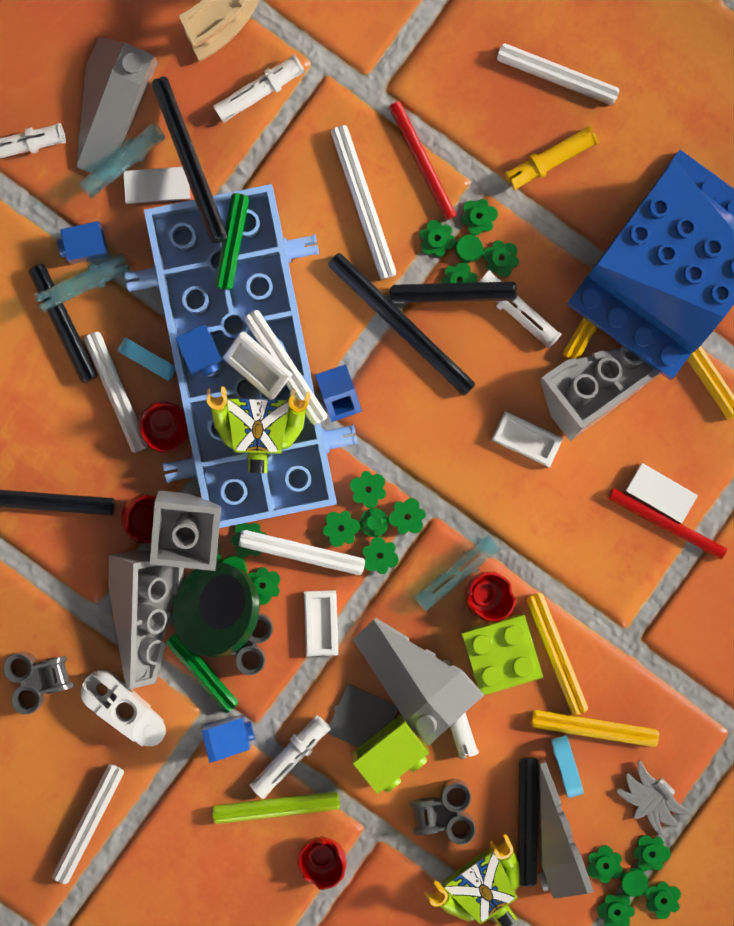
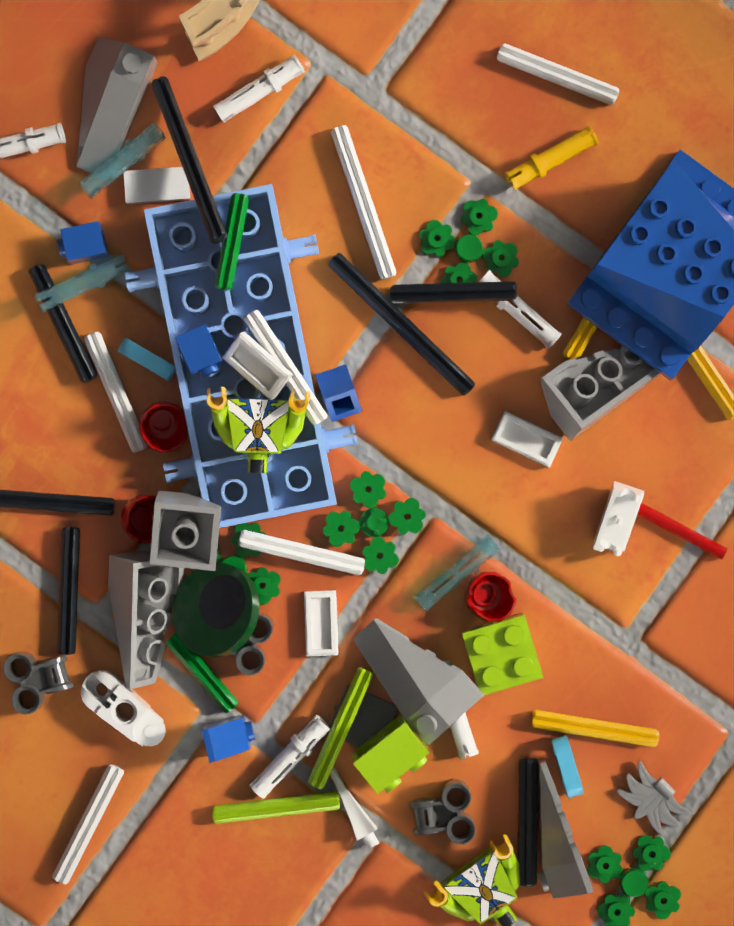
red hair [297,836,347,890] -> none
red bar [389,101,457,221] -> none
yellow axle [526,593,588,715] -> none
white tile [625,463,698,523] -> none
none -> black axle [57,527,80,655]
none -> lime axle [308,667,373,789]
none -> white piece [330,767,379,849]
none -> white hinge [593,481,645,556]

